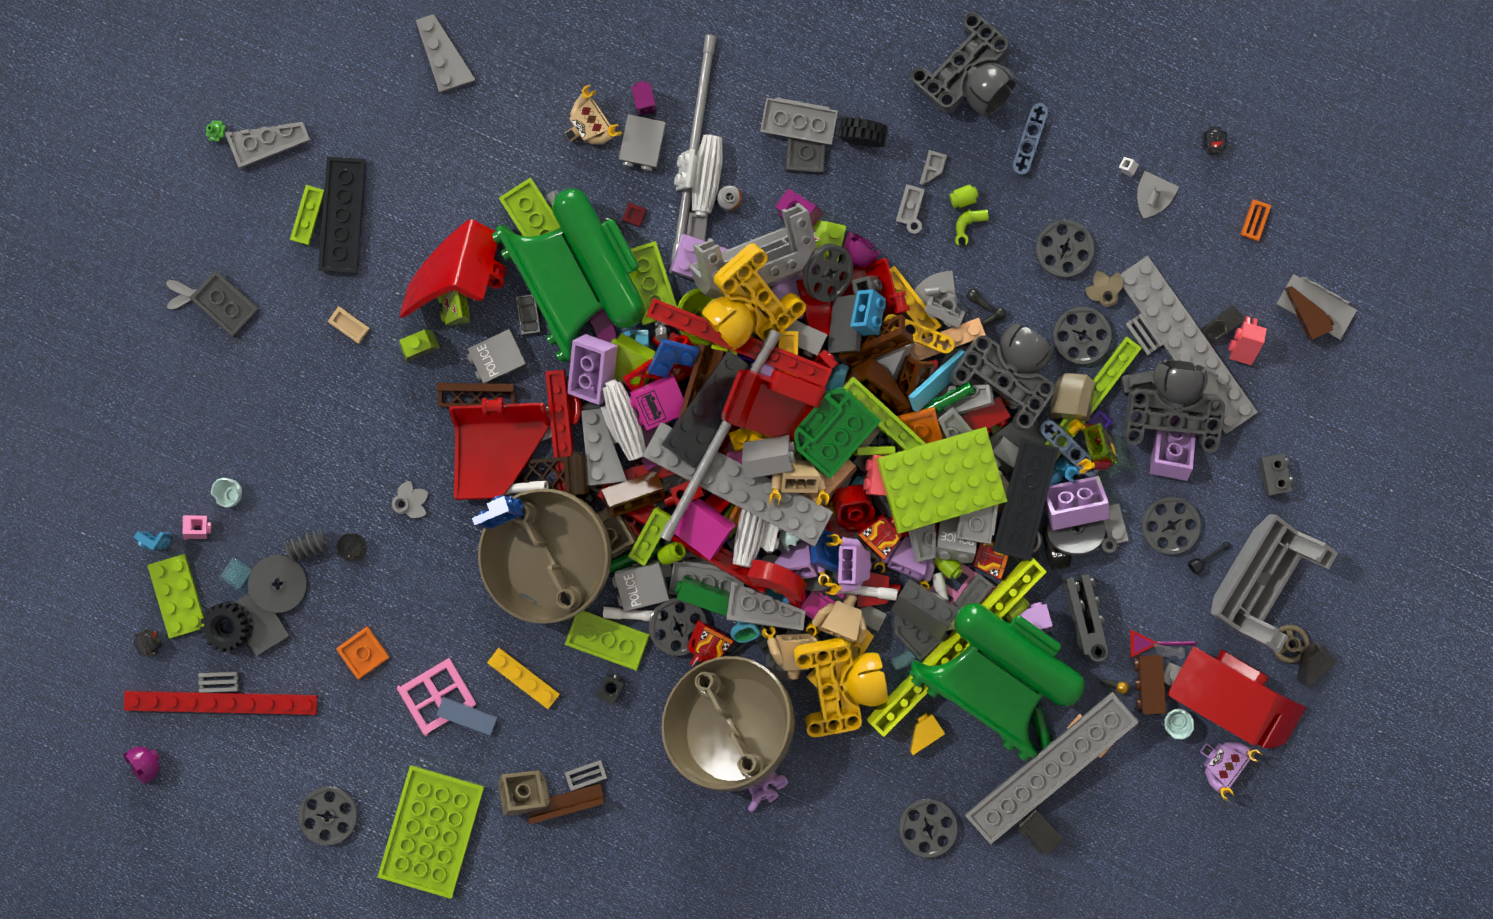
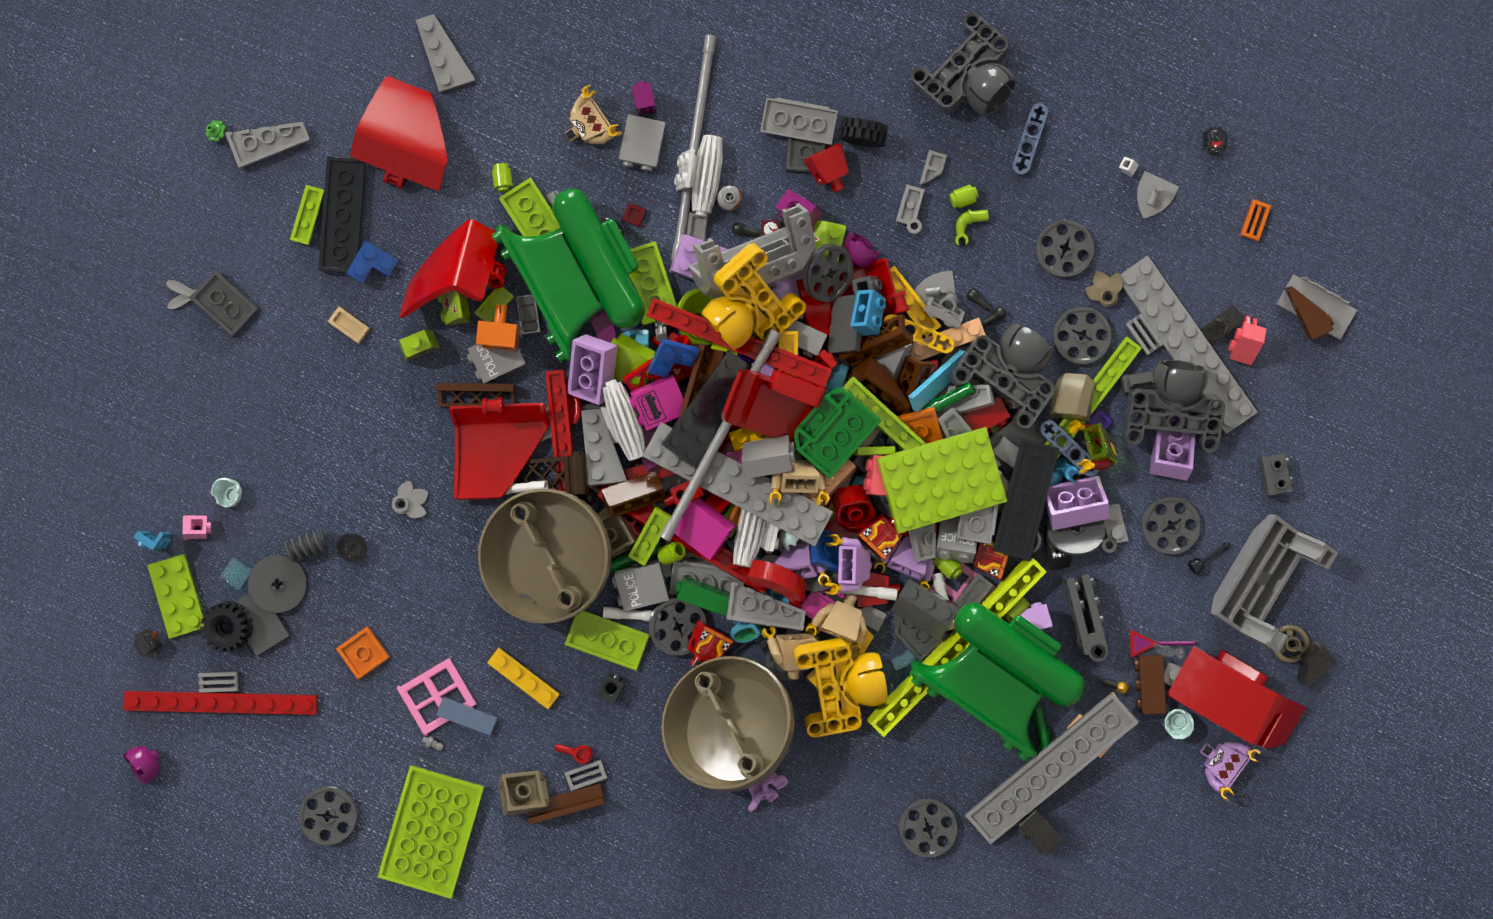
blue plate [472,495,524,530] -> none
yellow slope [910,713,945,755] -> none
none -> blue plate [346,241,398,284]
none -> red panel [350,76,448,191]
none -> light grey piece [421,736,444,751]
none -> lime plate [474,287,514,322]
none -> orange brick [476,304,521,351]
none -> lime brick [492,163,513,193]
none -> red plate [554,743,593,764]
none -> pearl dark grey piece [732,222,761,237]
none -> tile [761,219,780,236]
none -> red torso [803,143,849,192]

